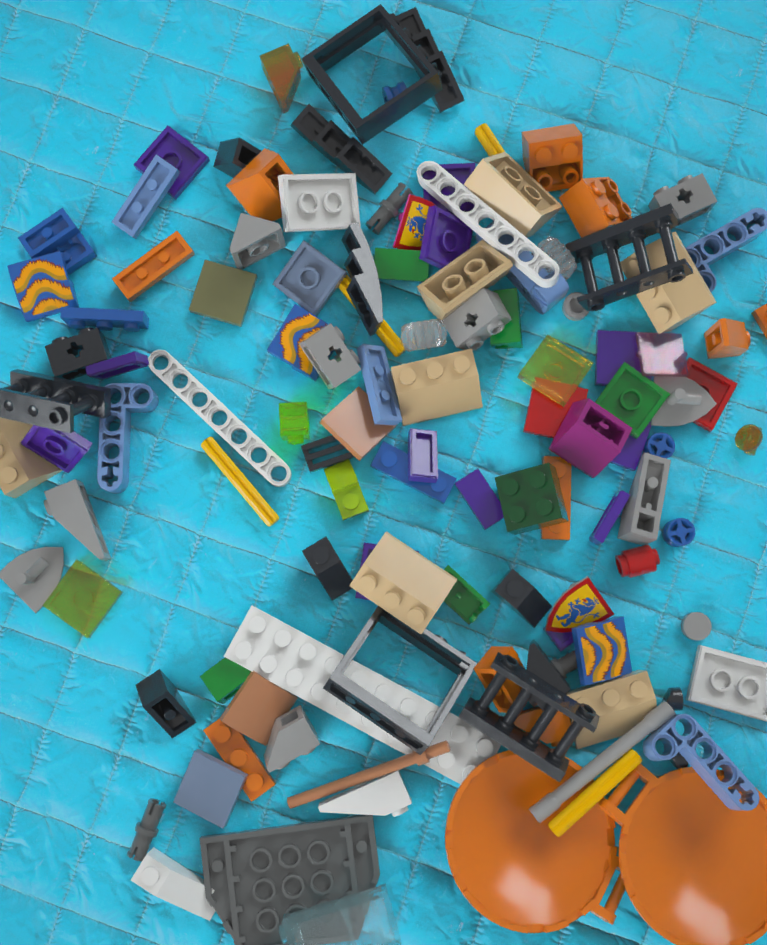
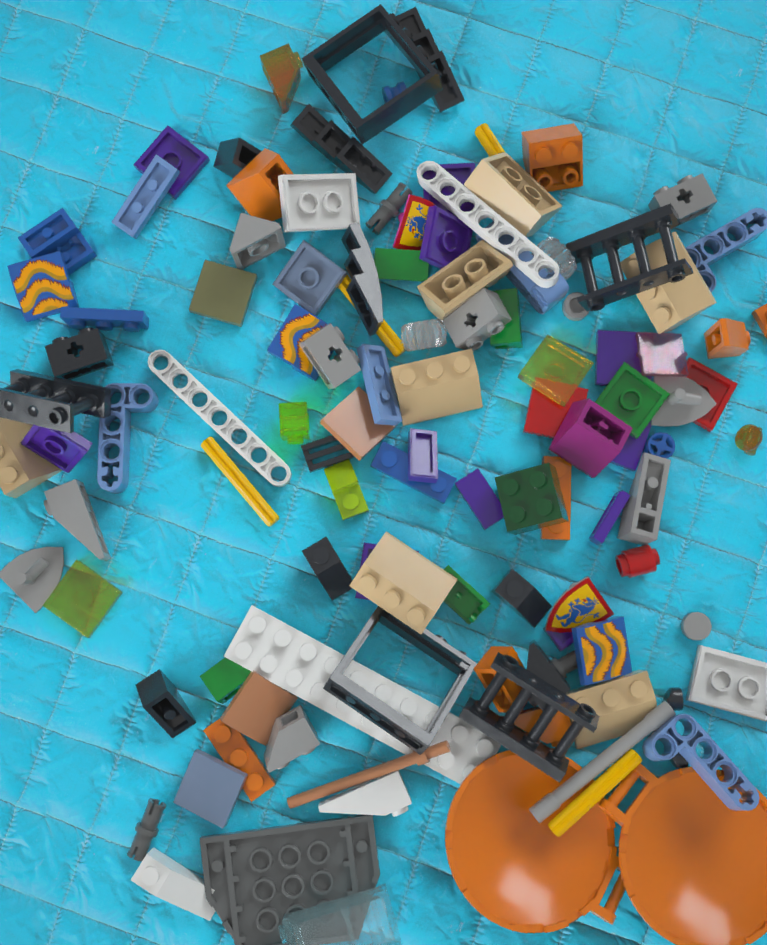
dark purple tile [85,351,149,380] -> none
orange plate [112,231,195,302] -> none
orange slope [559,177,632,238] -> none
blue wheel [662,518,695,547] -> none

